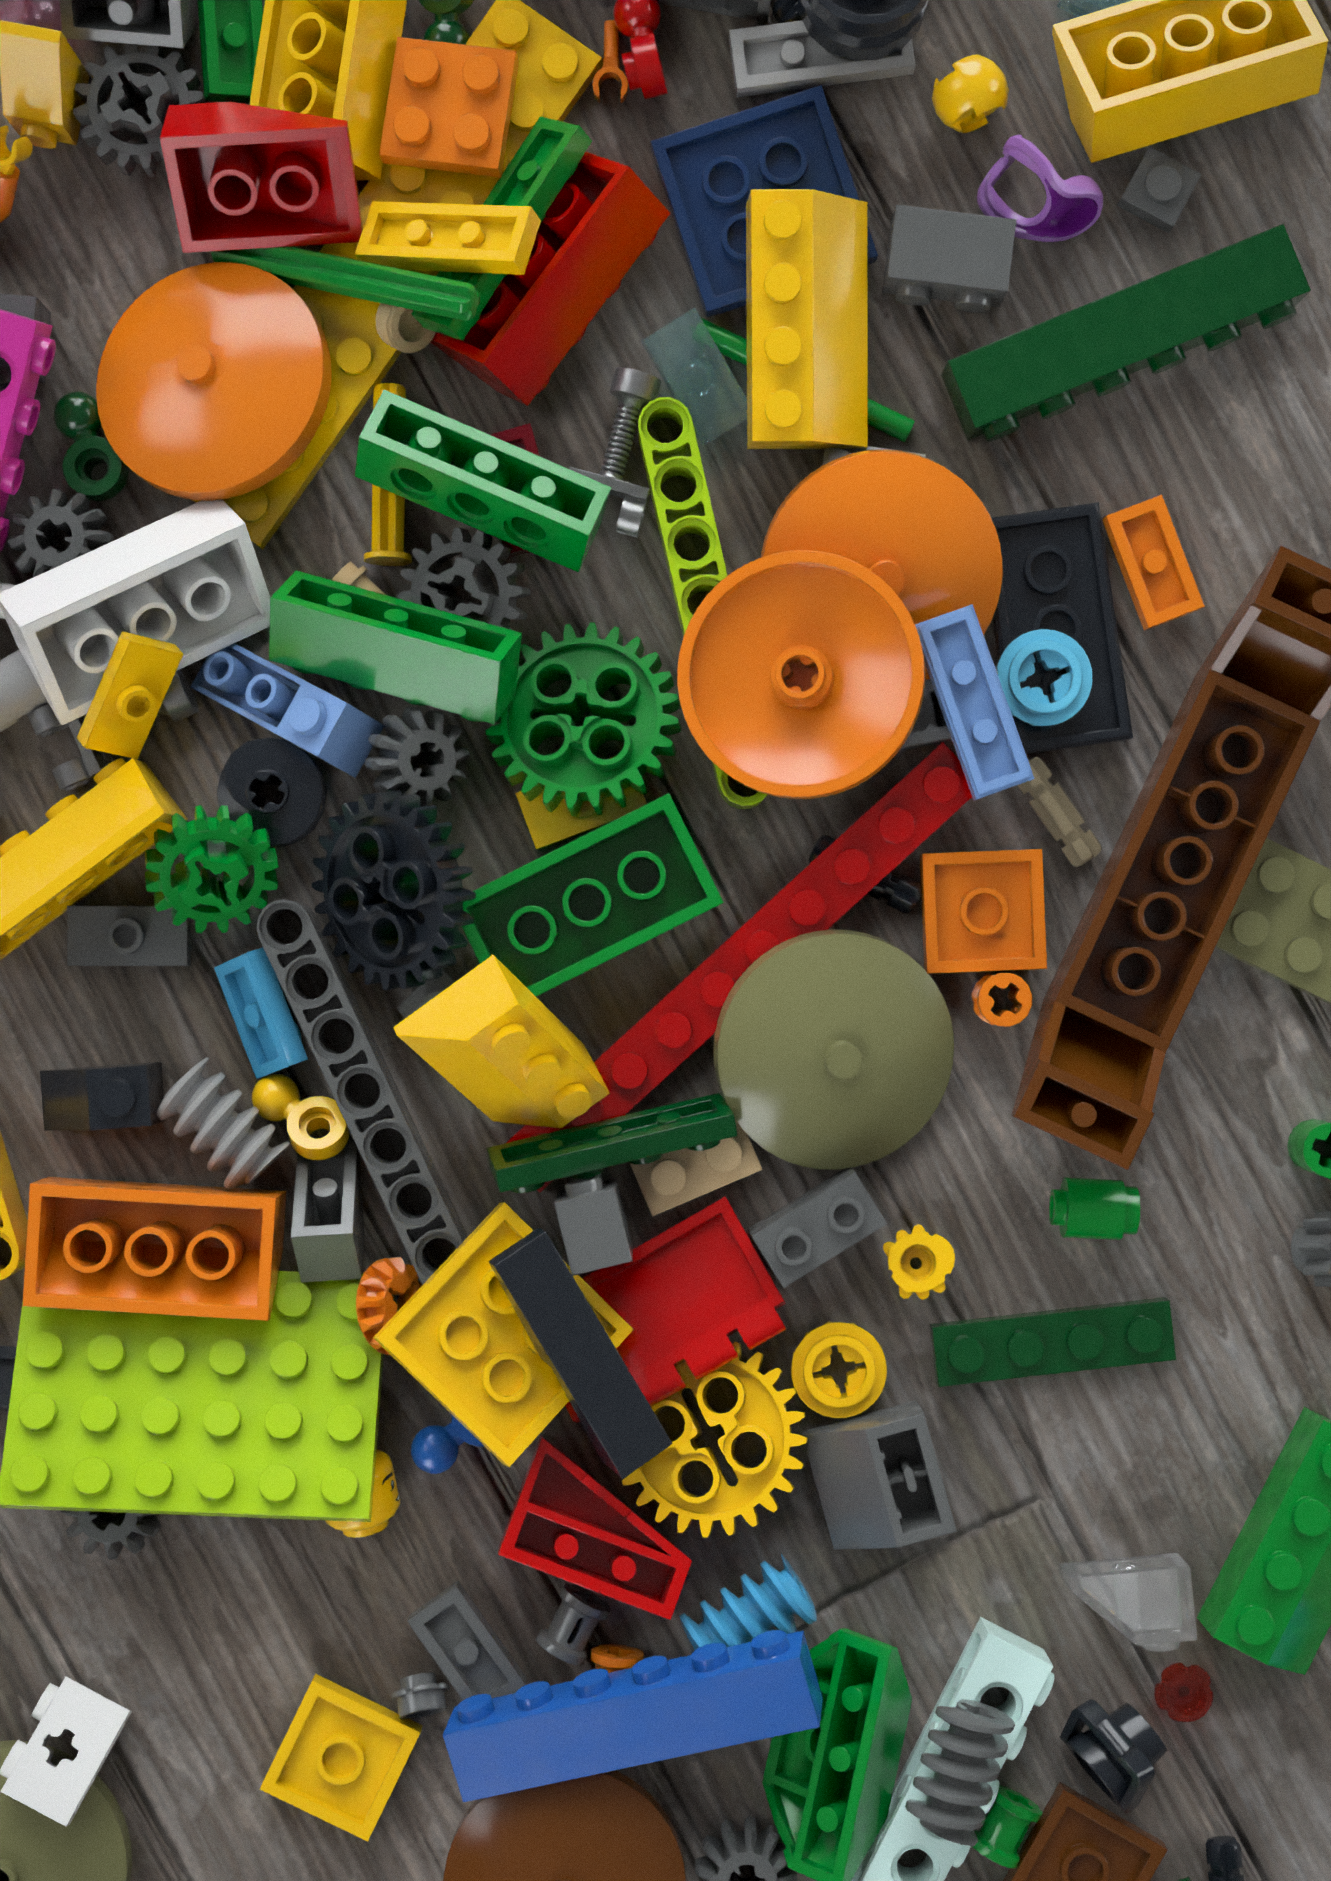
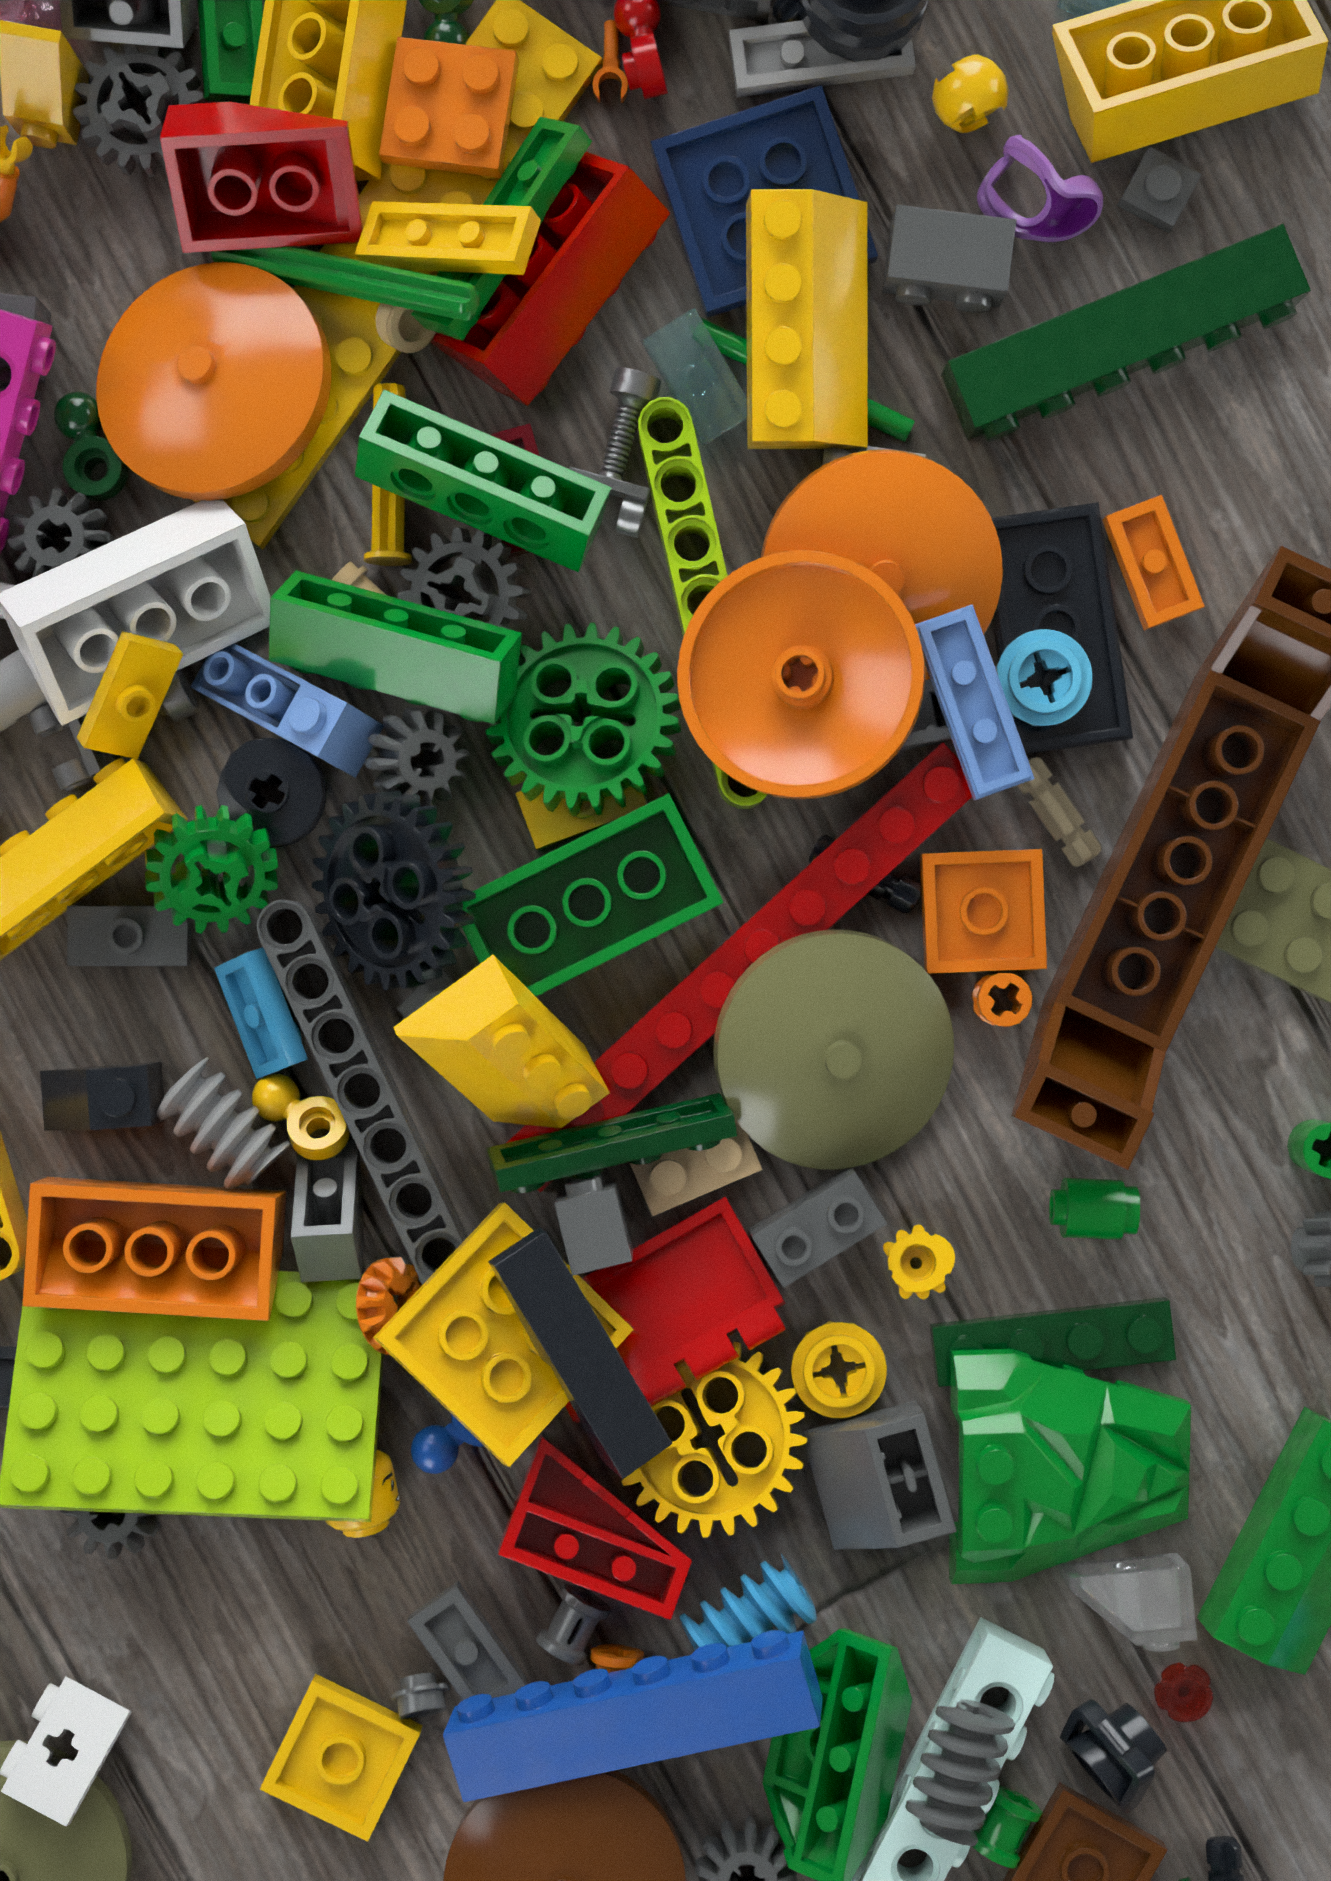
none -> green wedge [949,1349,1191,1584]

